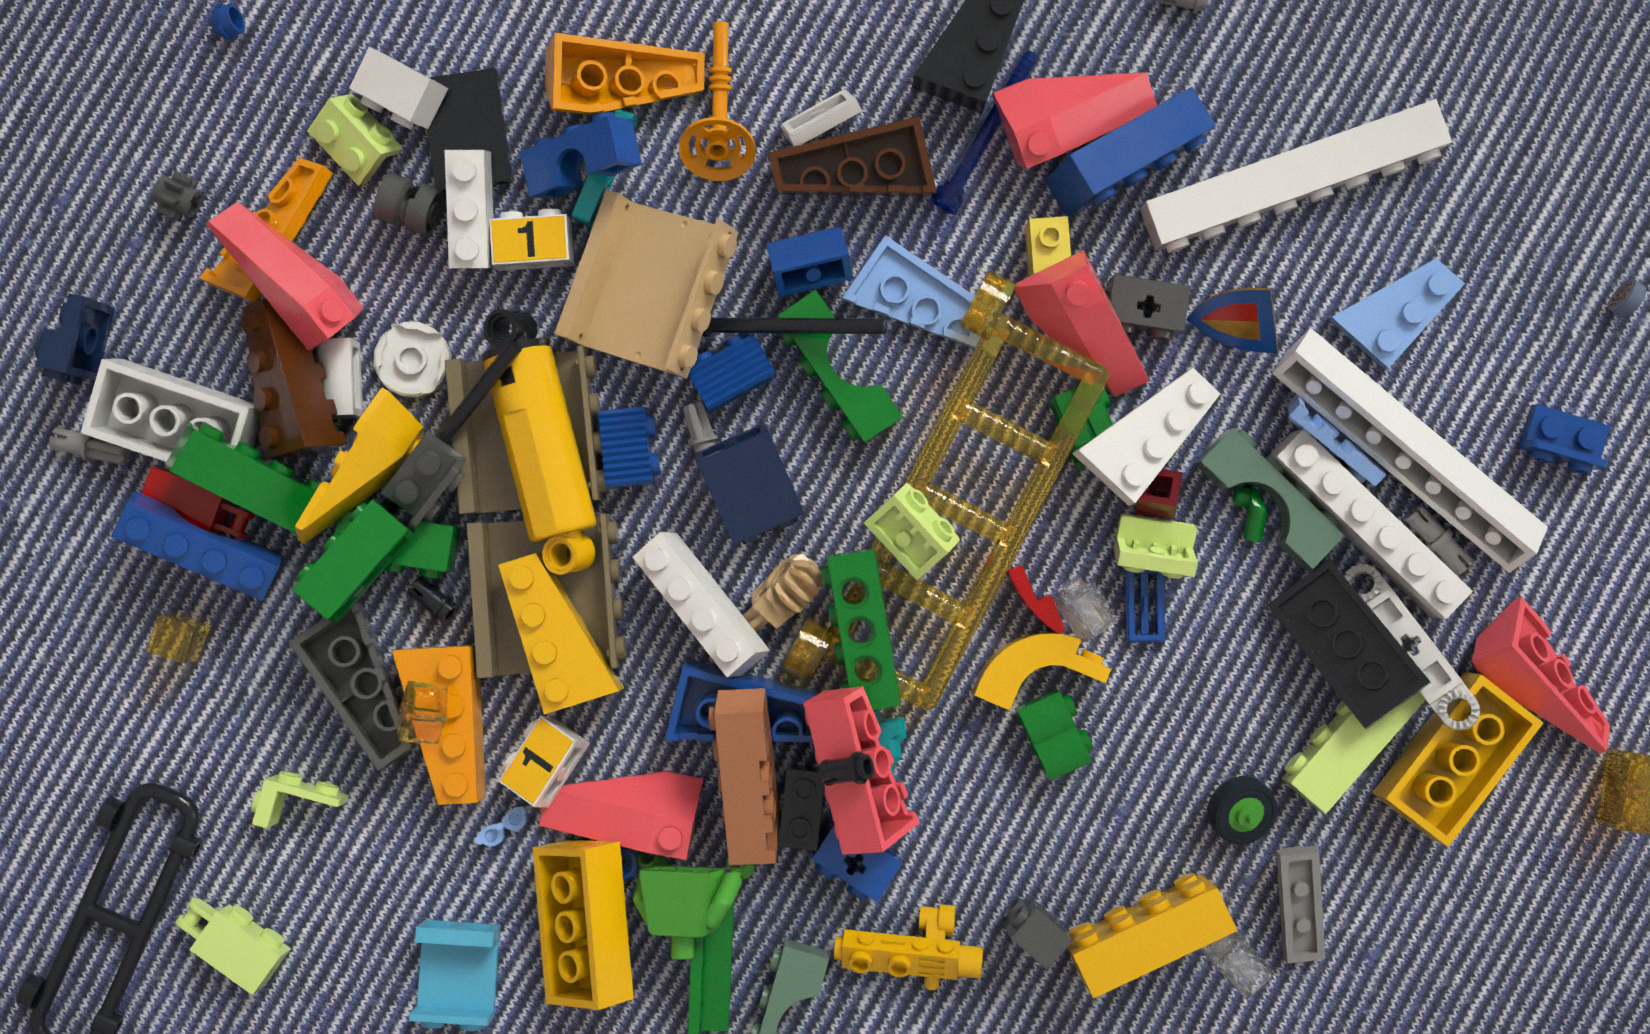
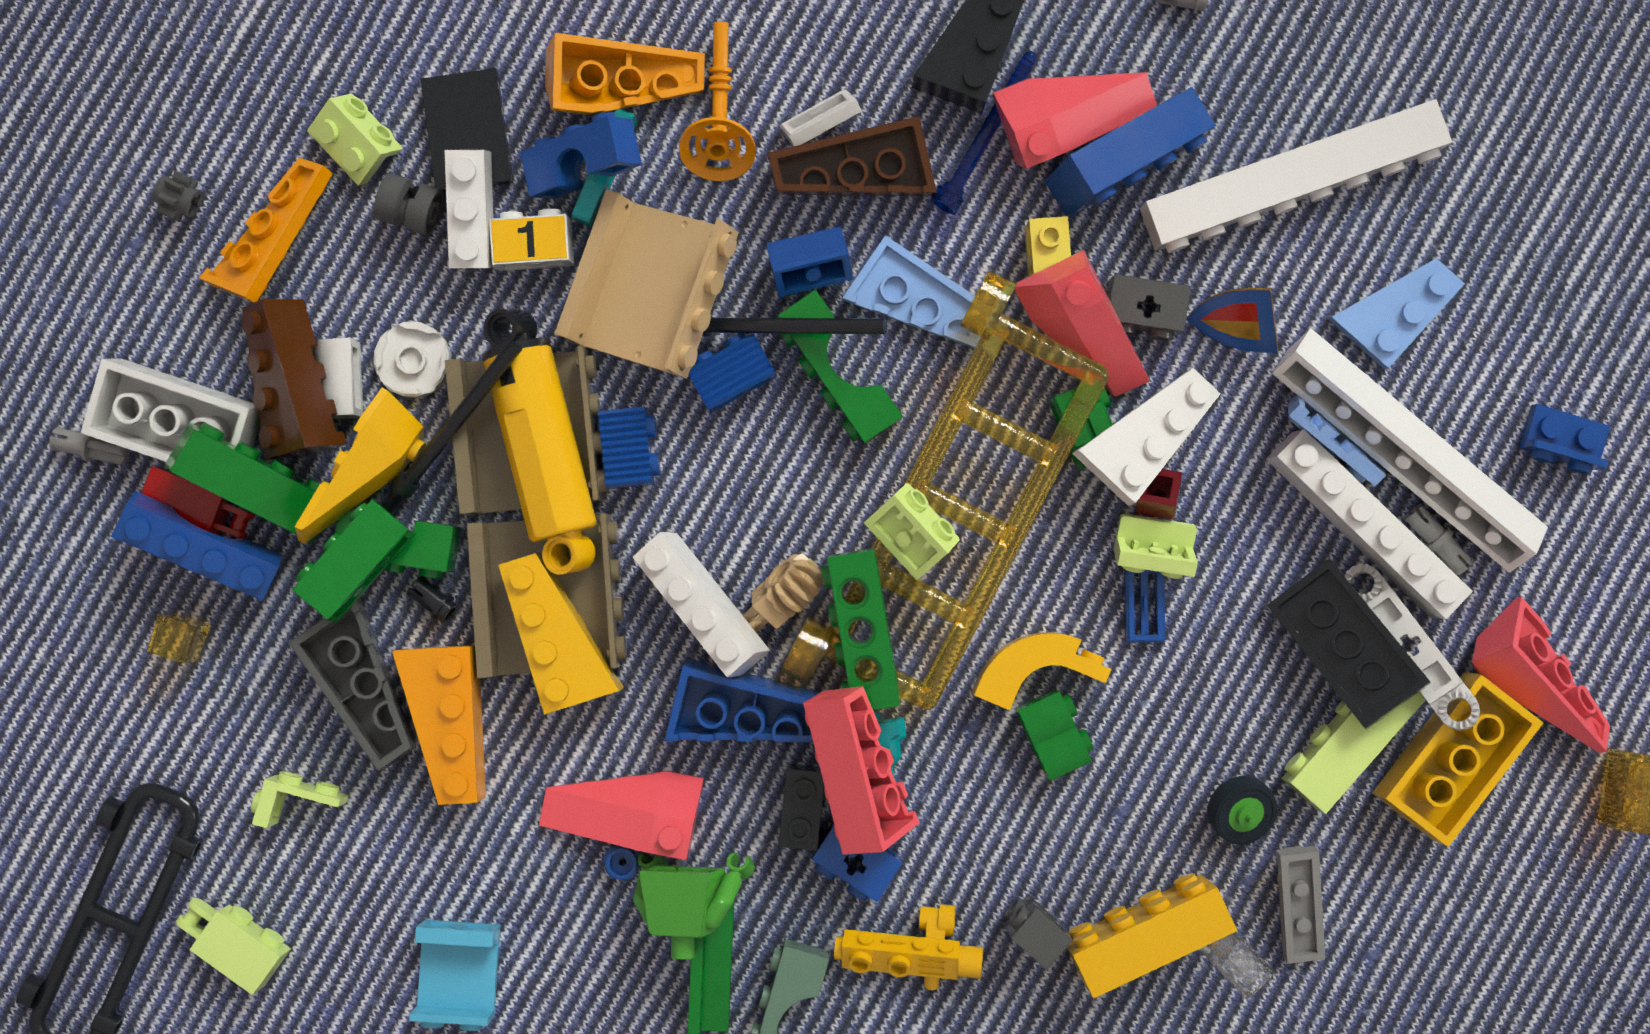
dark blue plate [35,293,115,385] -> none
coral wedge [206,202,364,351] -> none
blue plate [210,3,245,41] -> none
white brick [349,47,448,129] -> none
dark grey bracket [381,431,466,528] -> none
clear yellow panel [398,681,448,744] -> none
light blue piece [475,806,528,847] -> none
brick [498,715,590,808] -> none
yellow brick [532,840,634,1010] -> none
light grey axle [683,401,718,479] -> none
dark blue panel [694,423,805,544] -> none
nougat wedge [709,688,781,865] -> none
black pin [819,751,874,786] -> none
red slope [1004,565,1066,634] -> none
clear brick [1054,577,1119,641] -> none
sand green arch [1193,428,1345,569] -> none
green arm [1232,485,1267,542] -> none
sand blue tile [1607,278,1647,318] -> none

